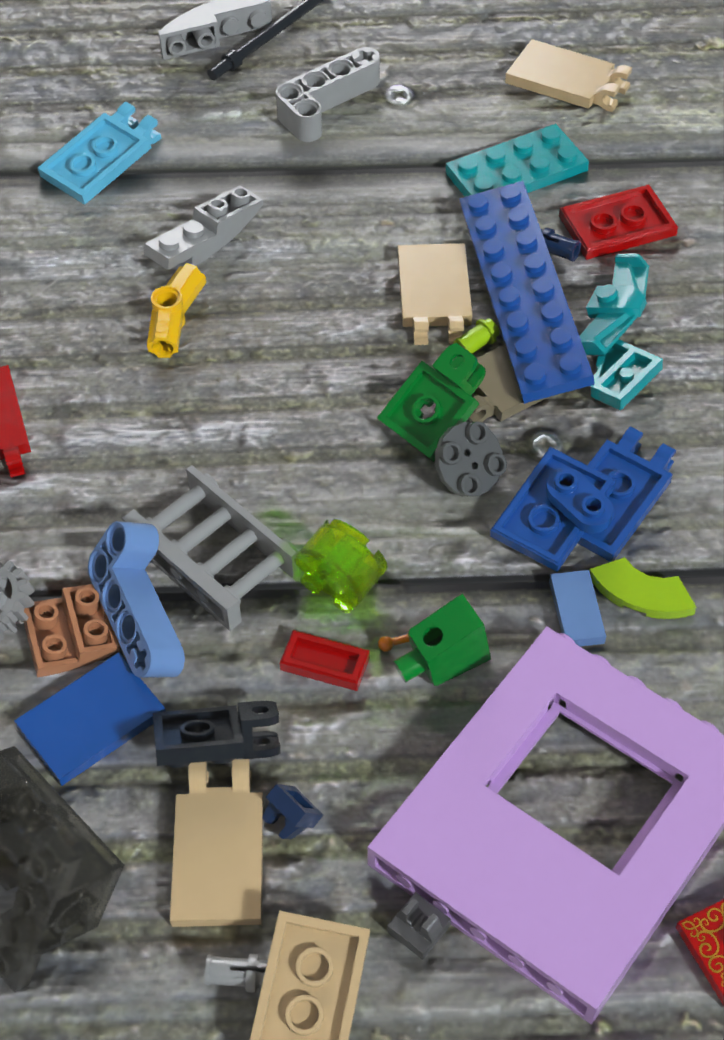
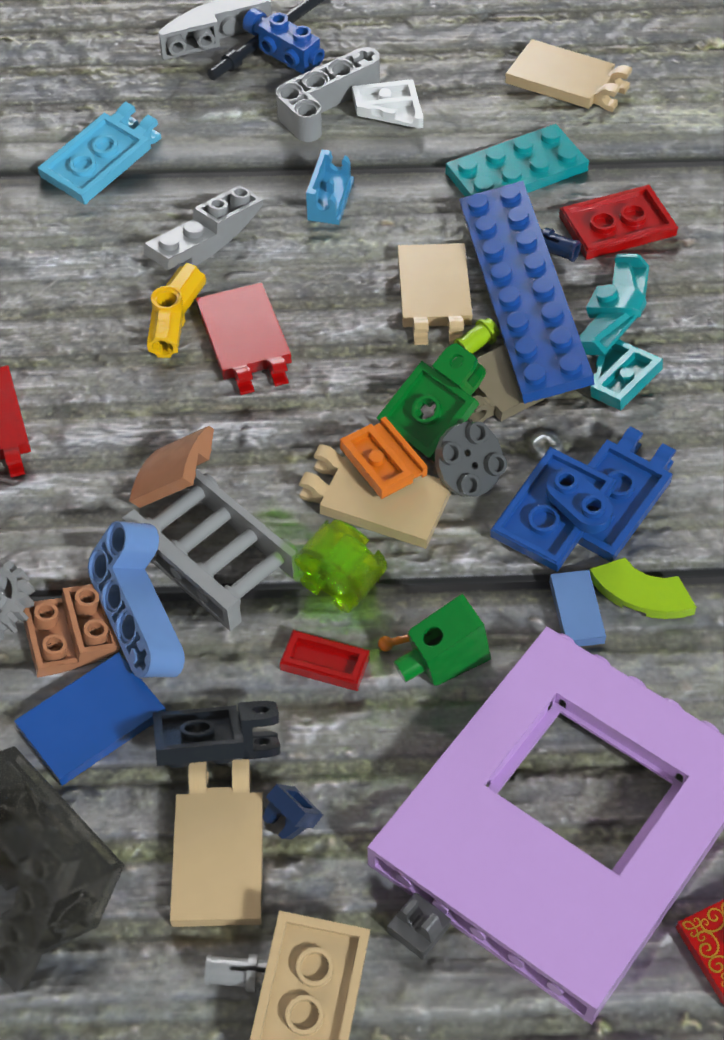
none -> nougat slope [129,426,214,508]
none -> tile [196,282,292,395]
none -> blue brick [243,8,325,74]
none -> tan tile [299,444,452,549]
none -> dark azure hinge [306,149,354,225]
none -> orange plate [340,416,428,499]
none -> white wing [352,79,423,128]

